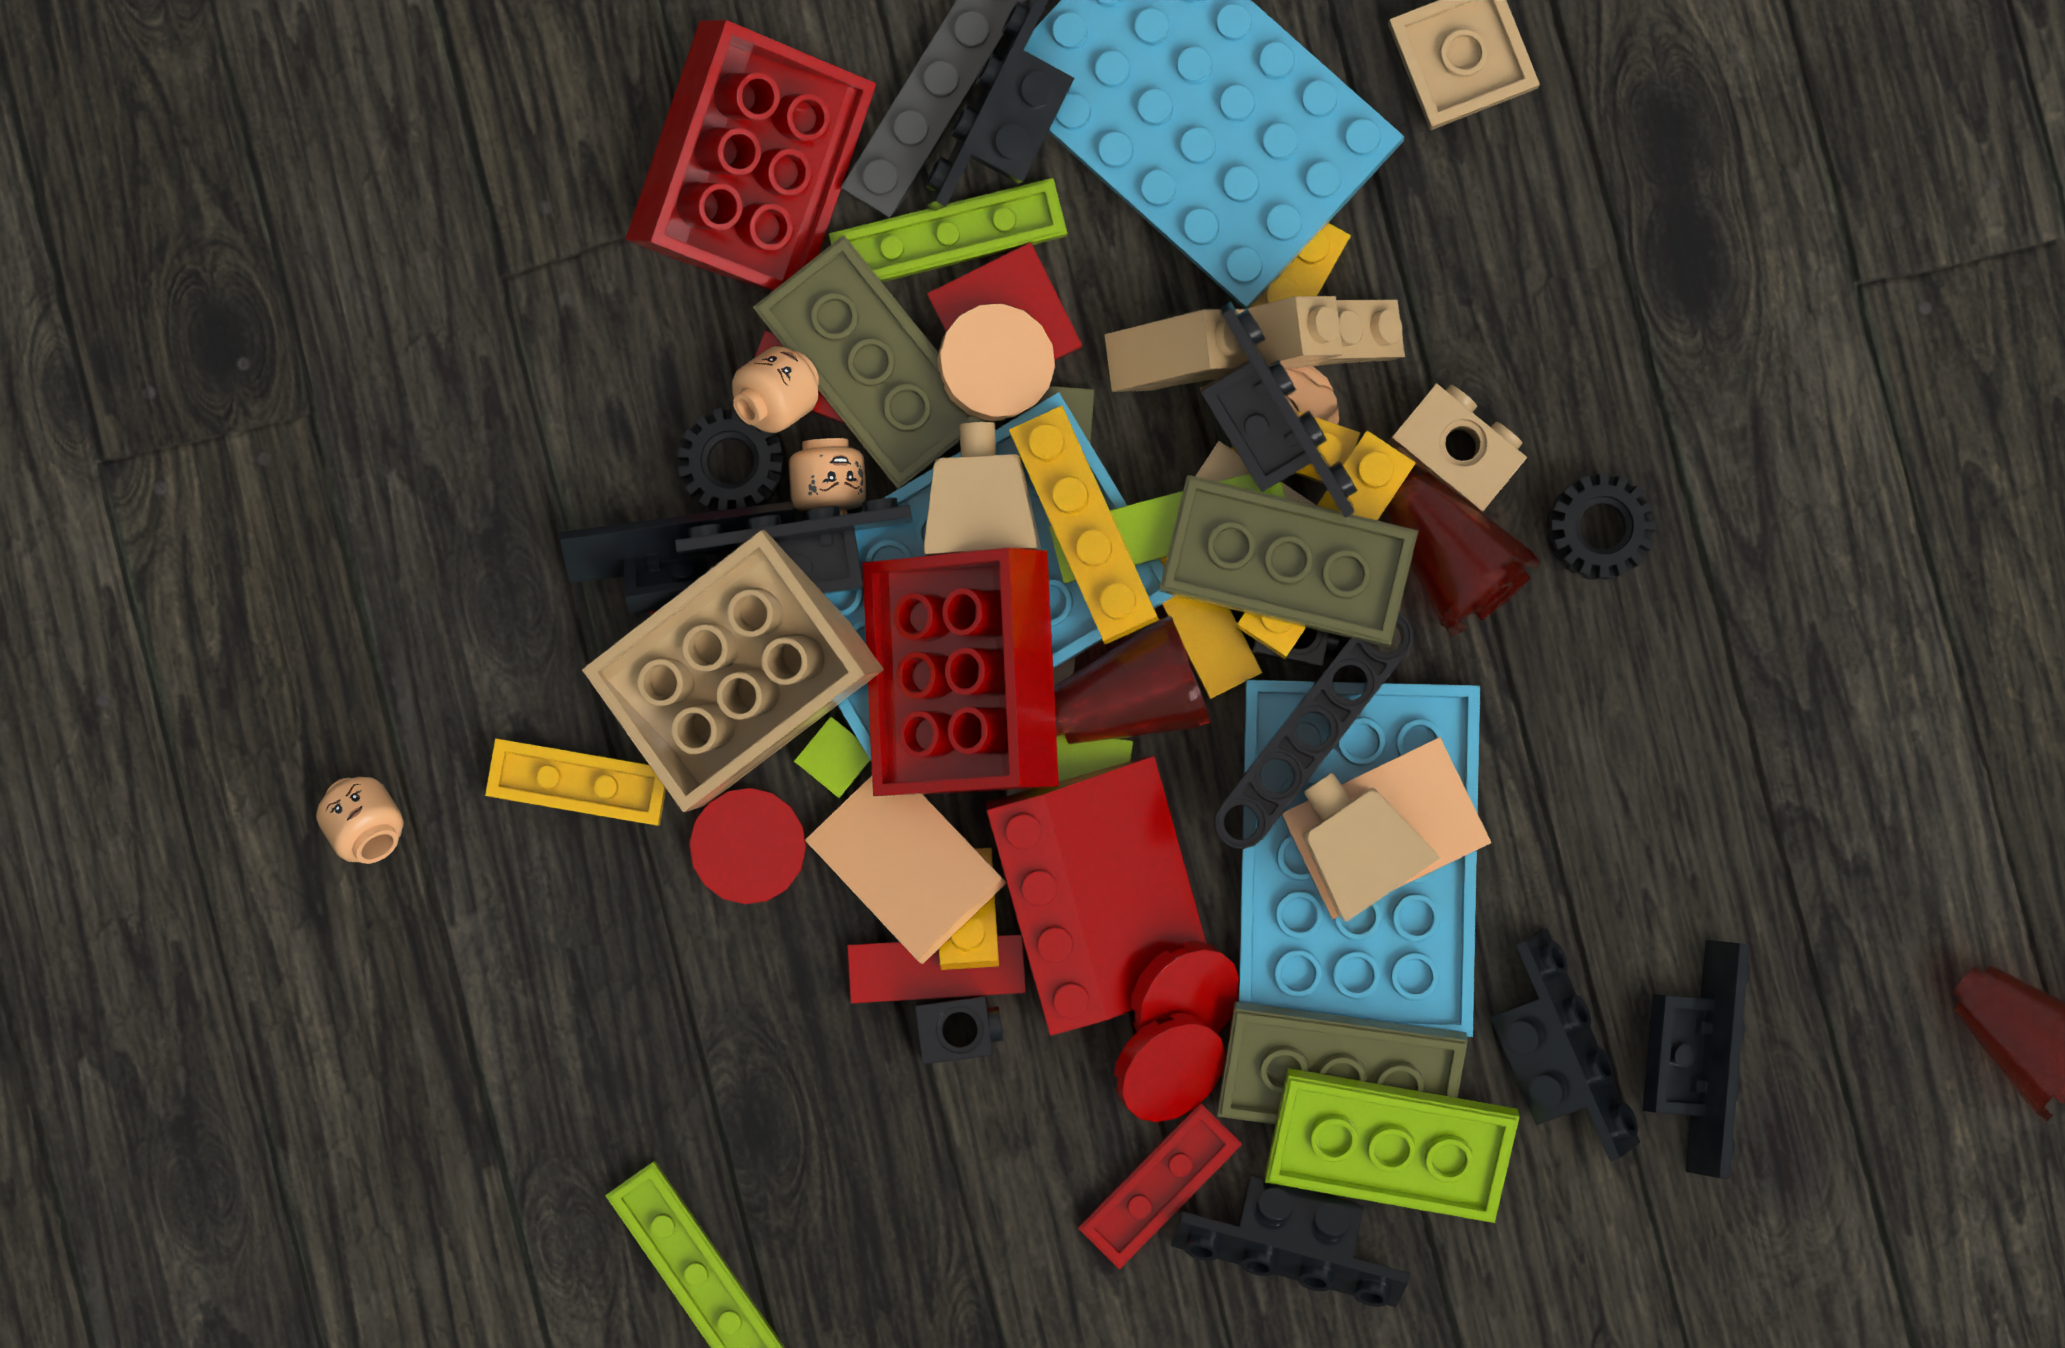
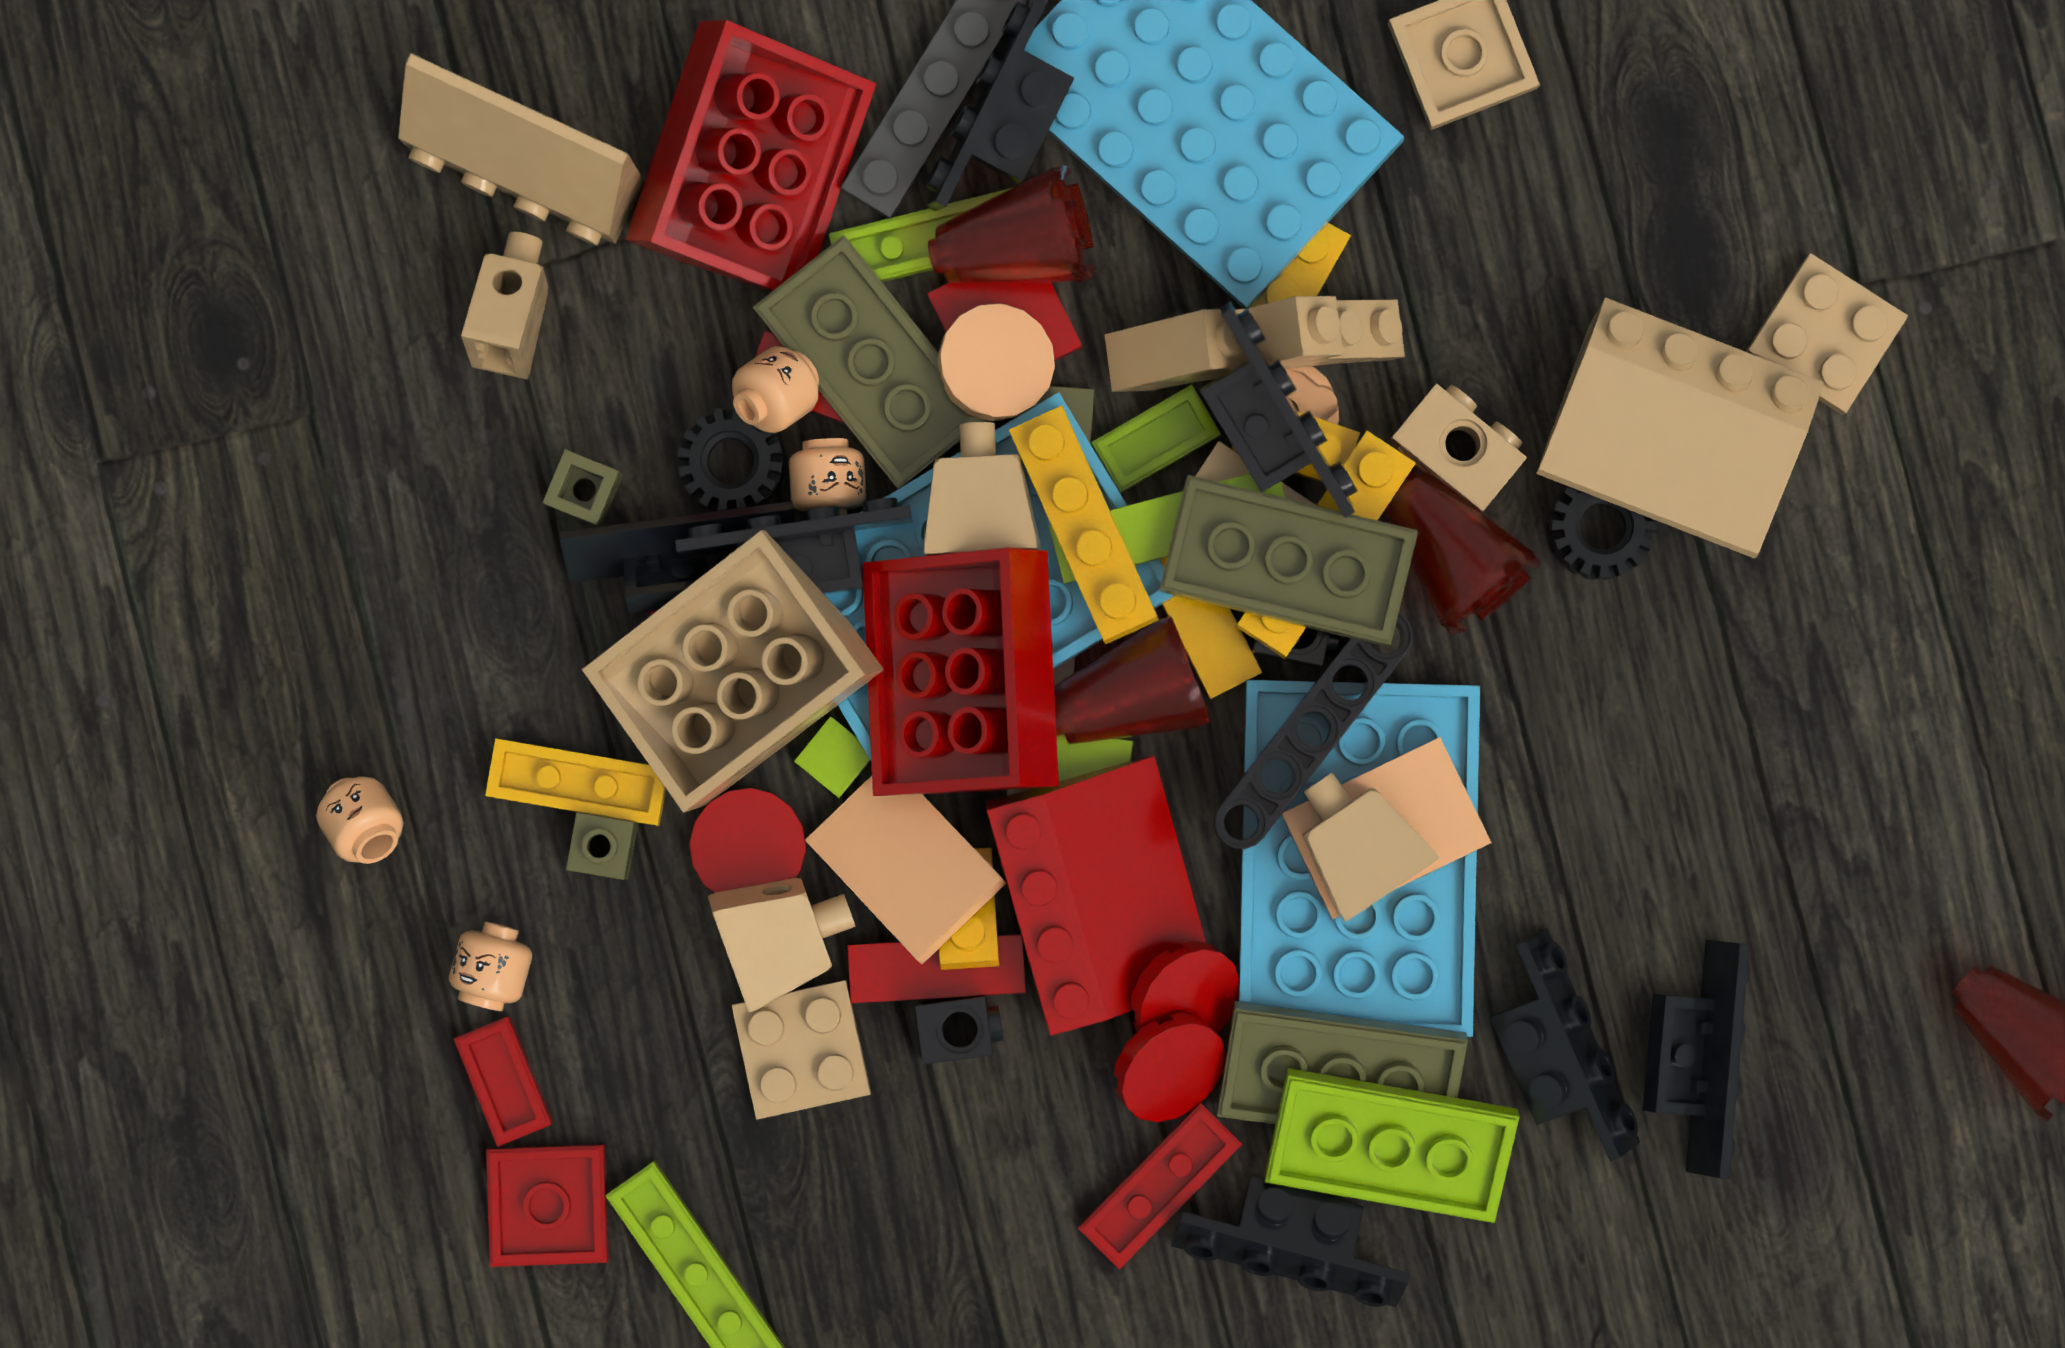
none -> tan slope [398,54,645,246]
none -> light nougat head [449,921,532,1011]
none -> red tile [454,1016,554,1147]
none -> tan torso [461,232,548,380]
none -> red tile [486,1144,609,1267]
none -> olive plate [543,449,623,527]
none -> olive plate [566,812,638,880]
none -> tan torso [708,878,856,1012]
none -> tan plate [732,980,871,1120]
none -> clear red cone [928,165,1095,283]
none -> lime tile [1091,385,1221,494]
none -> tan slope [1536,297,1824,559]
none -> tan plate [1745,253,1908,415]

